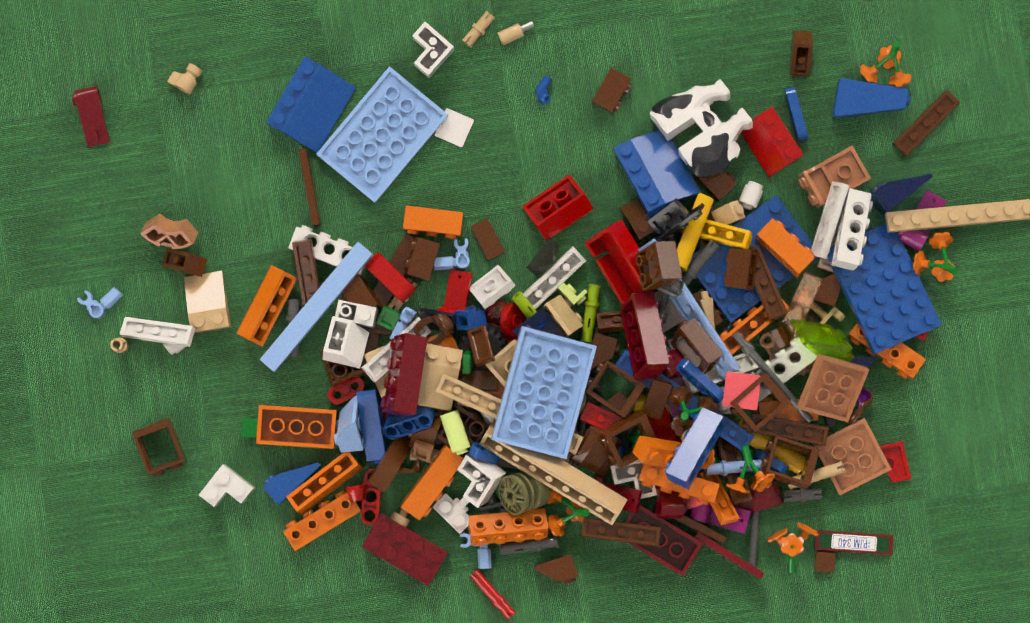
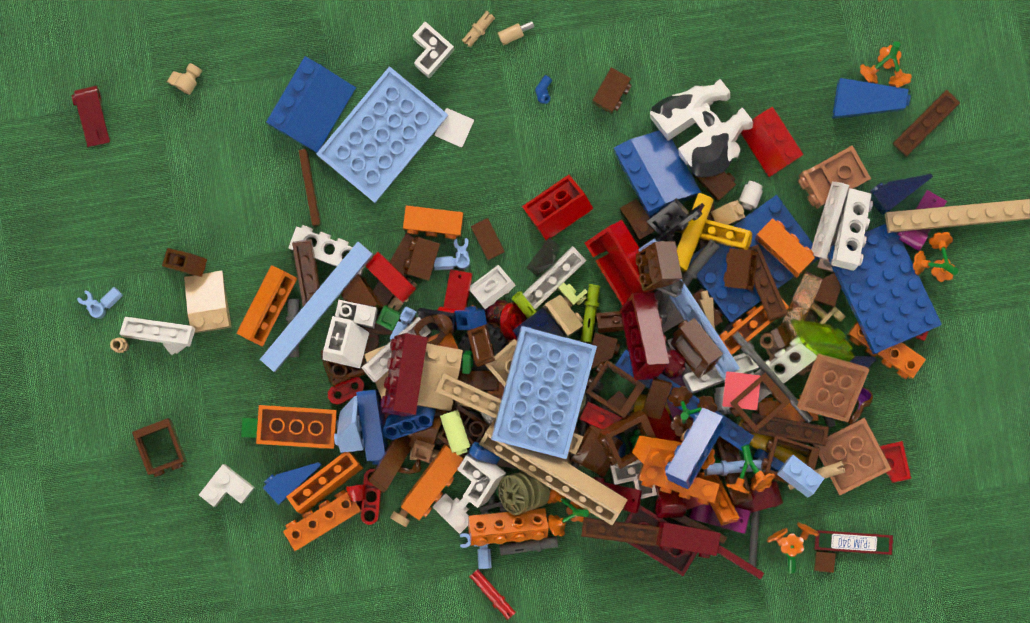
nougat brick [140,214,198,249] -> none
dark red brick [362,513,448,586] -> none
reddish brown slope [534,553,578,584] -> none
blue beam [676,359,724,404] -> none
dark grey pin [782,488,822,503] -> none
blue beam [784,87,808,142] -> none
reddish brown slope [790,31,813,76] -> none
none -> dark red brick [656,522,721,559]
none -> light blue brick [777,455,825,497]

